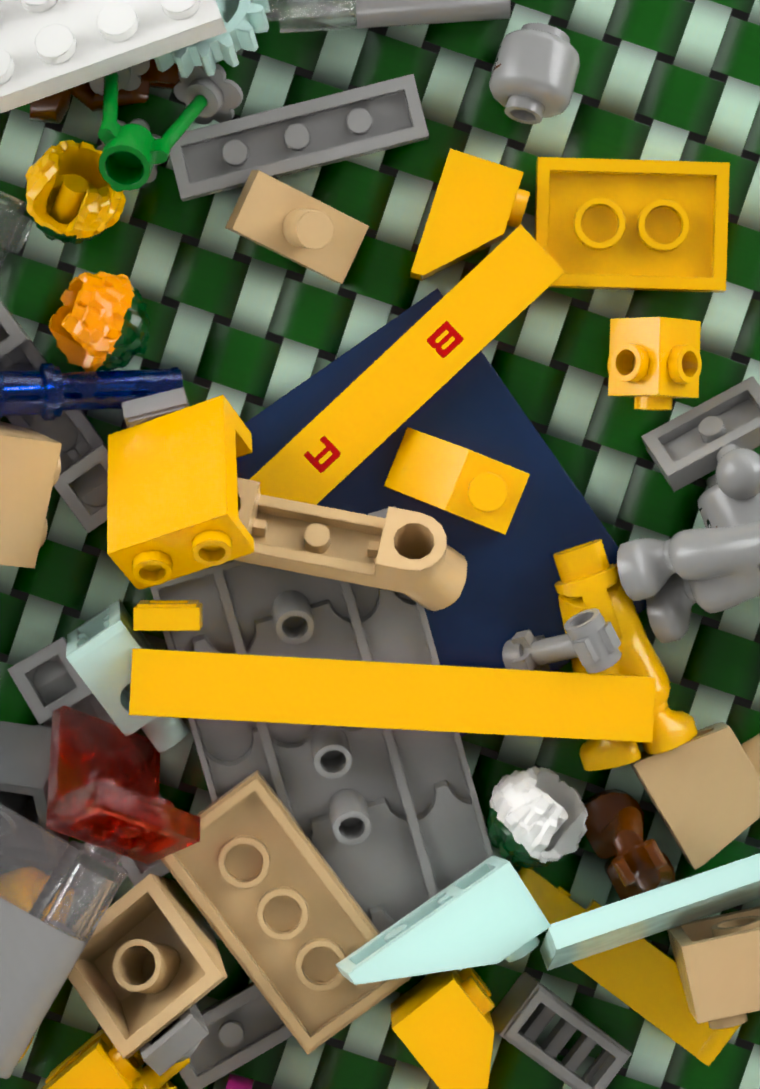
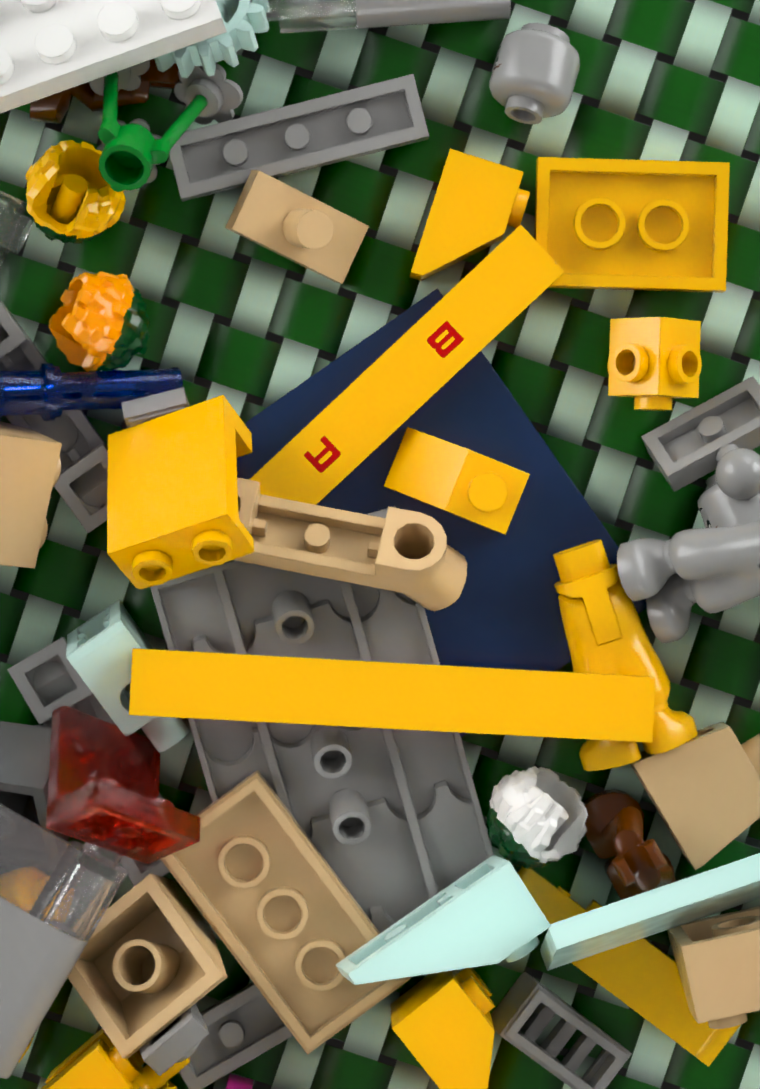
yellow tile [133,600,203,631] -> none
light grey bar [502,608,622,673] -> none

